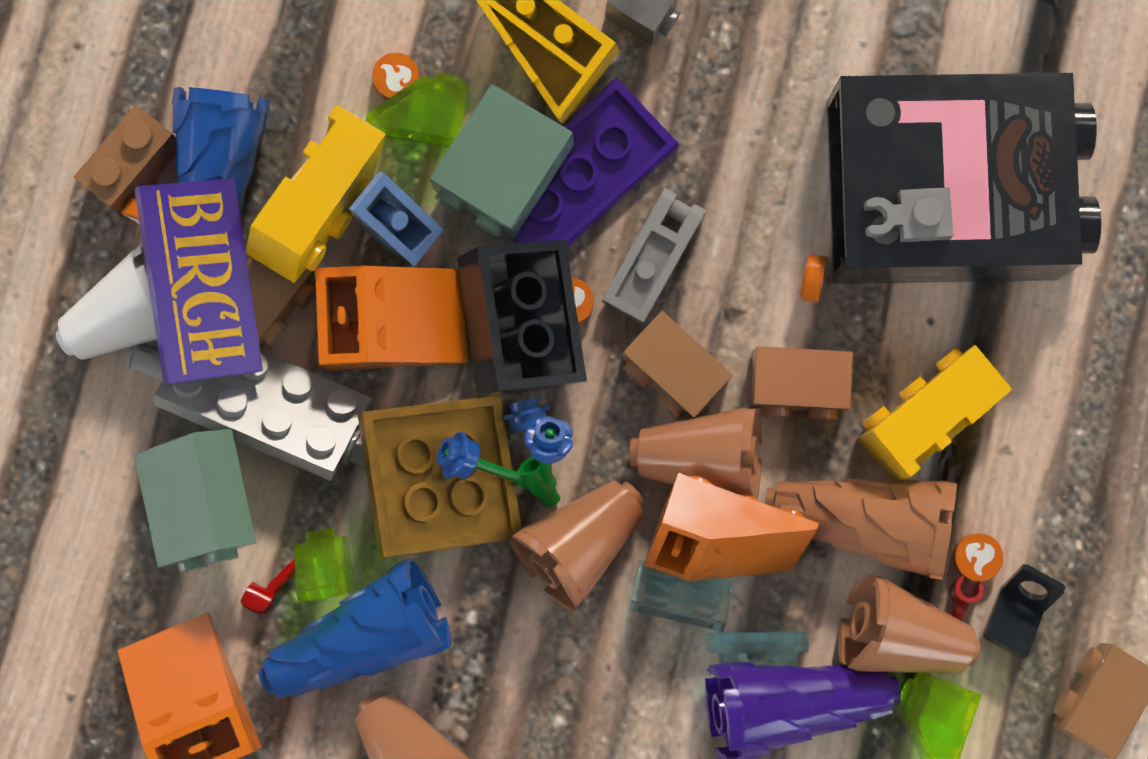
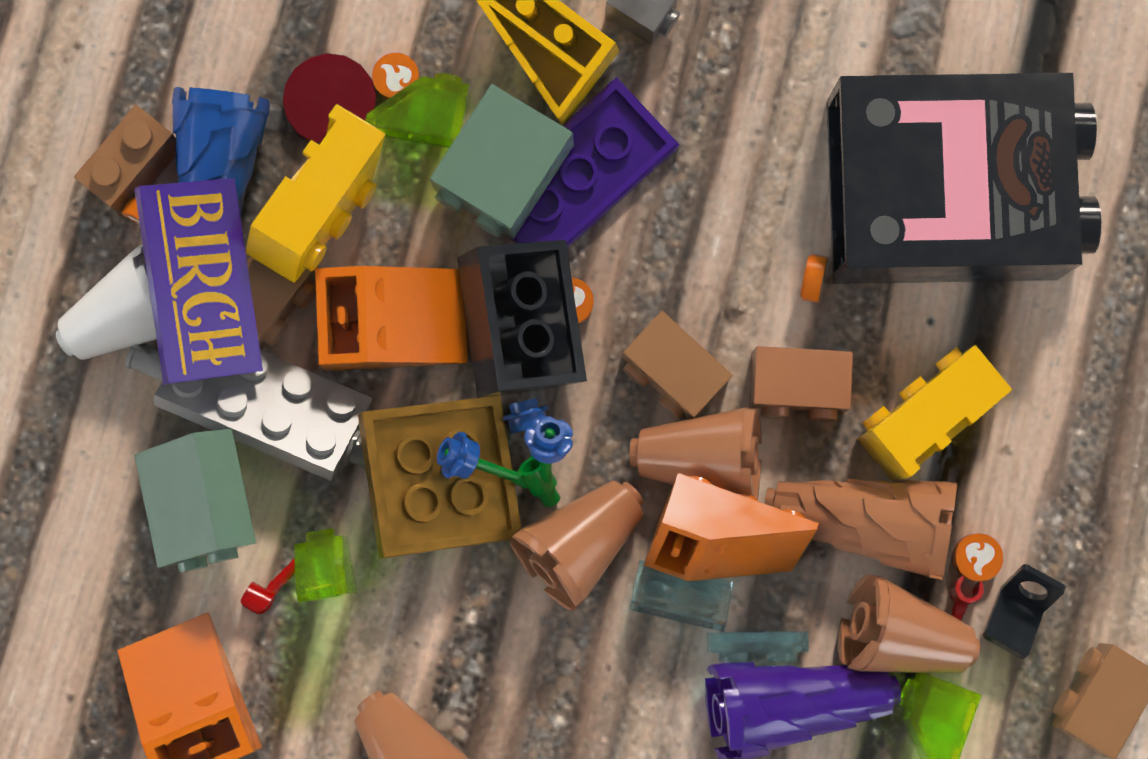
blue cone [258,558,452,698] -> none
medium blue slope [349,171,444,267] -> none
light grey plate [602,188,707,325] -> none
light grey plate [863,187,954,242] -> none
none -> dark red tile [282,53,377,145]

